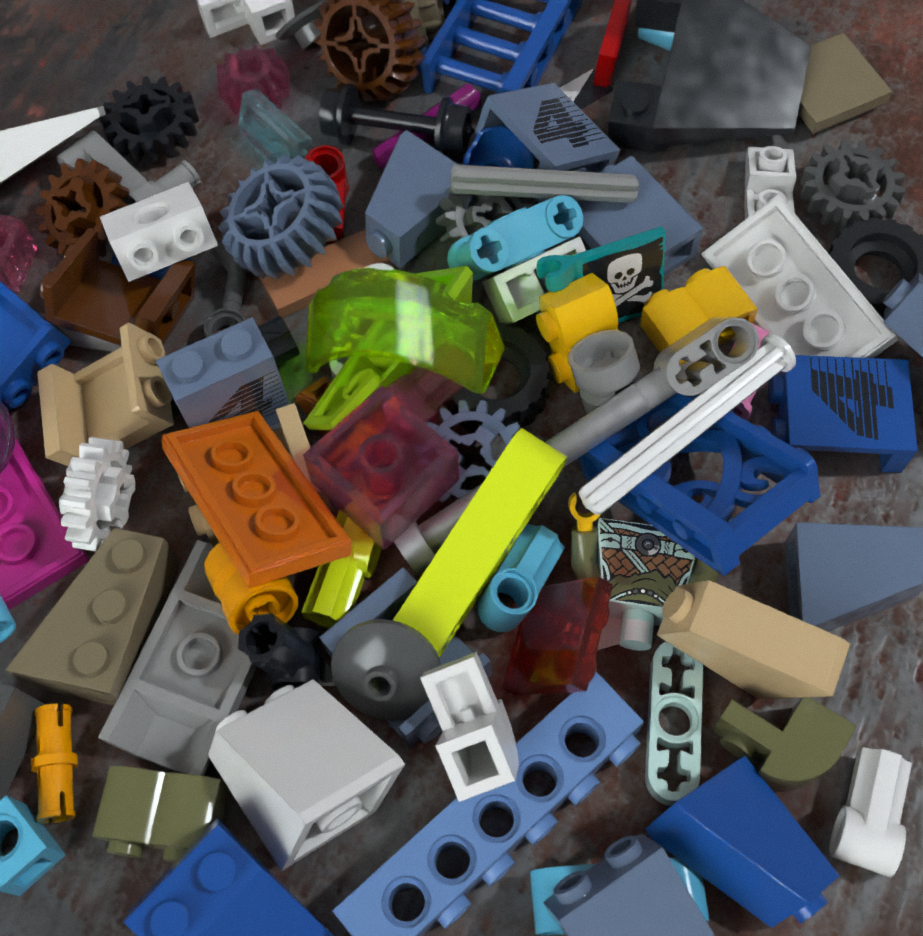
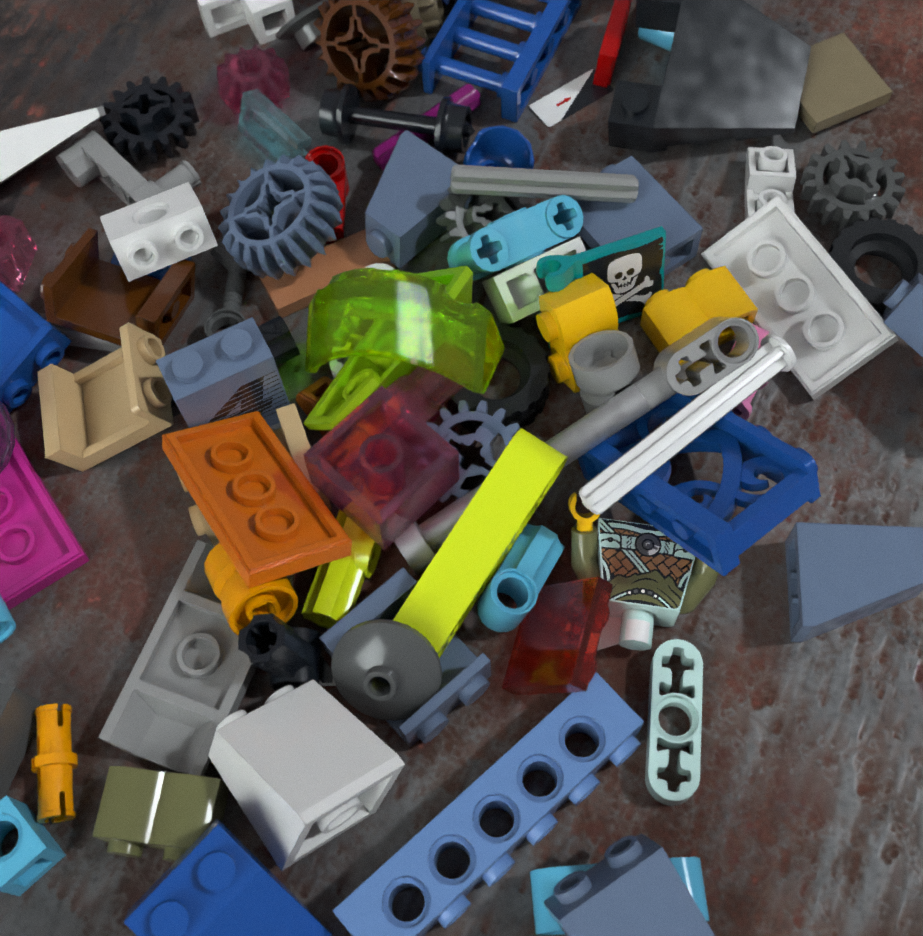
dark tan wedge [5,528,180,706] -> none
reddish brown gear [36,158,130,257] -> none
white gear [59,437,135,551] -> none
white brick [420,652,519,802] -> none
sand blue panel [474,83,620,203] -> none
blue slope [645,756,839,928] -> none
tan slope [657,580,850,699] -> none
olive brick [712,697,857,791] -> none
blue panel [768,355,918,473] -> none
white piece [829,747,912,877] -> none

